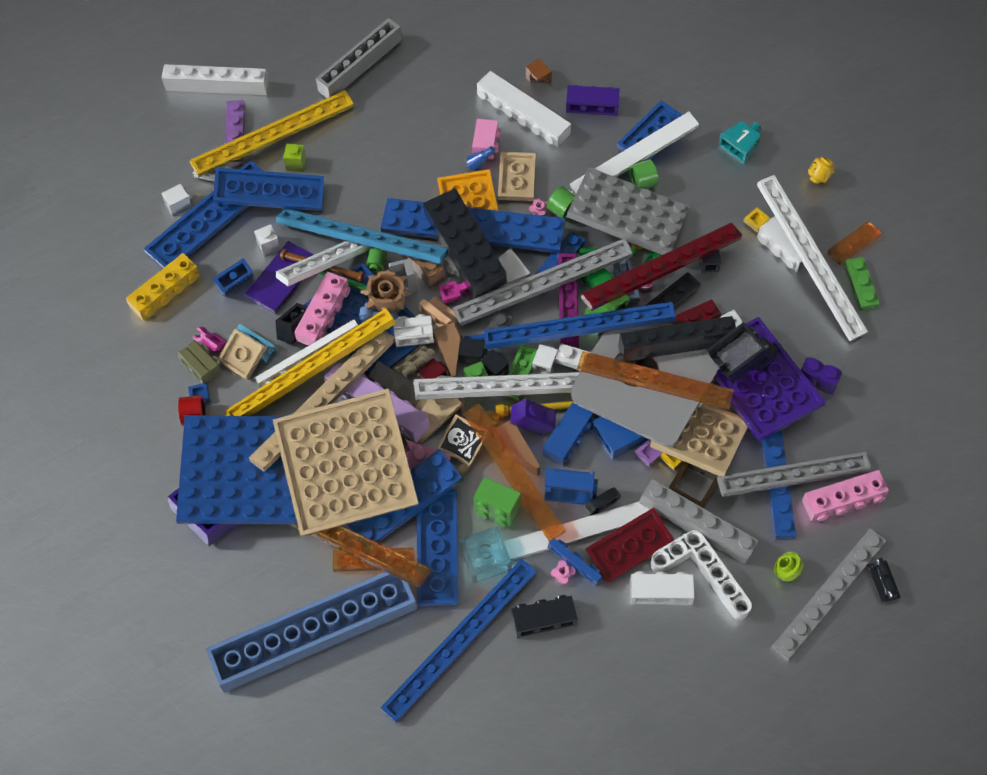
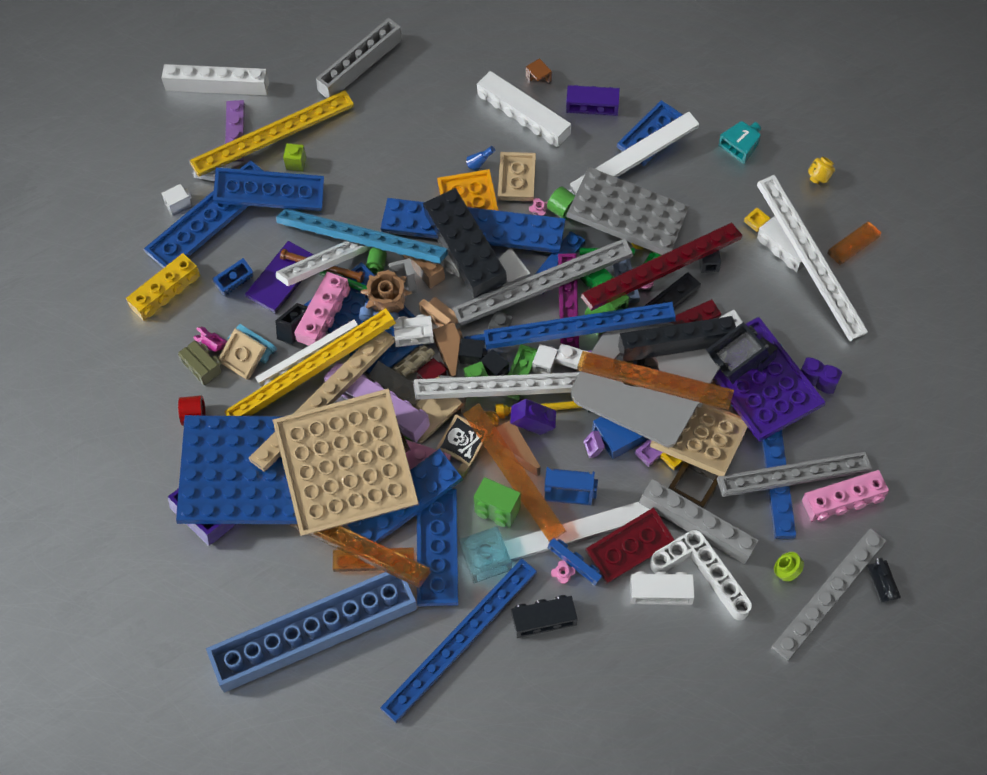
blue tile [188,383,211,403] -> none
white brick [254,224,281,257] -> none
dark pink plate [438,281,471,305] -> none
bright pink brick [472,119,501,160] -> none
blue brick [542,402,593,467] -> none
black beam [584,487,621,516] -> none
bright green piece [629,160,659,189] -> none
bright green plate [844,257,879,310] -> none
none -> medium lavender plate [583,431,605,458]

